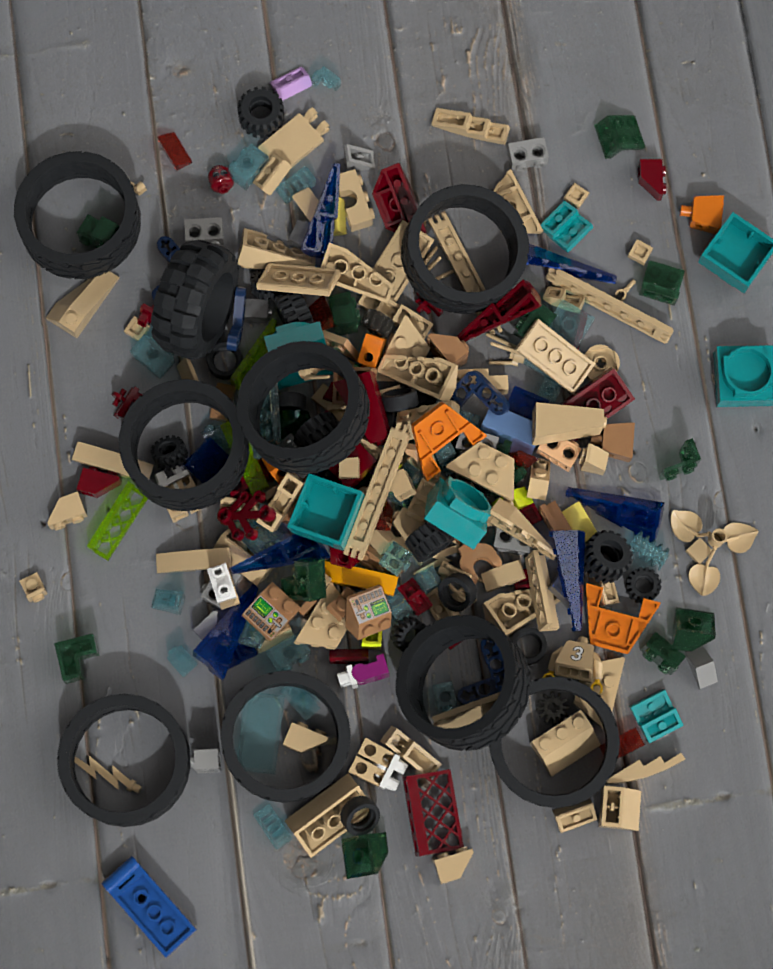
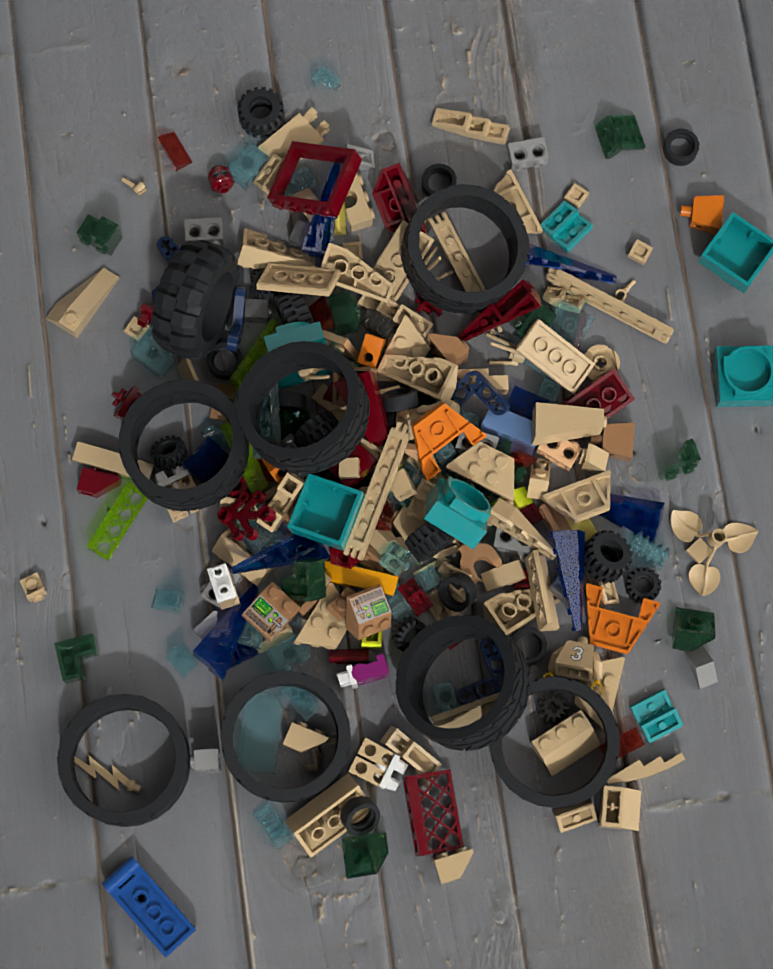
black tyre [14,151,141,279] -> none
tan slope [47,491,88,530] -> none
tan slope [156,547,231,573] -> none
lavender slope [270,67,312,101] -> none
dark red slope [638,159,666,201] -> none
clear green bracket [639,260,685,306] -> none
clear green bracket [640,632,686,675] -> none
none -> dark red window [267,141,362,217]
none -> tan tile [342,241,363,261]
none -> black tyre [421,164,457,197]
none -> tan wing [542,470,611,524]
none -> black tyre [663,129,699,166]

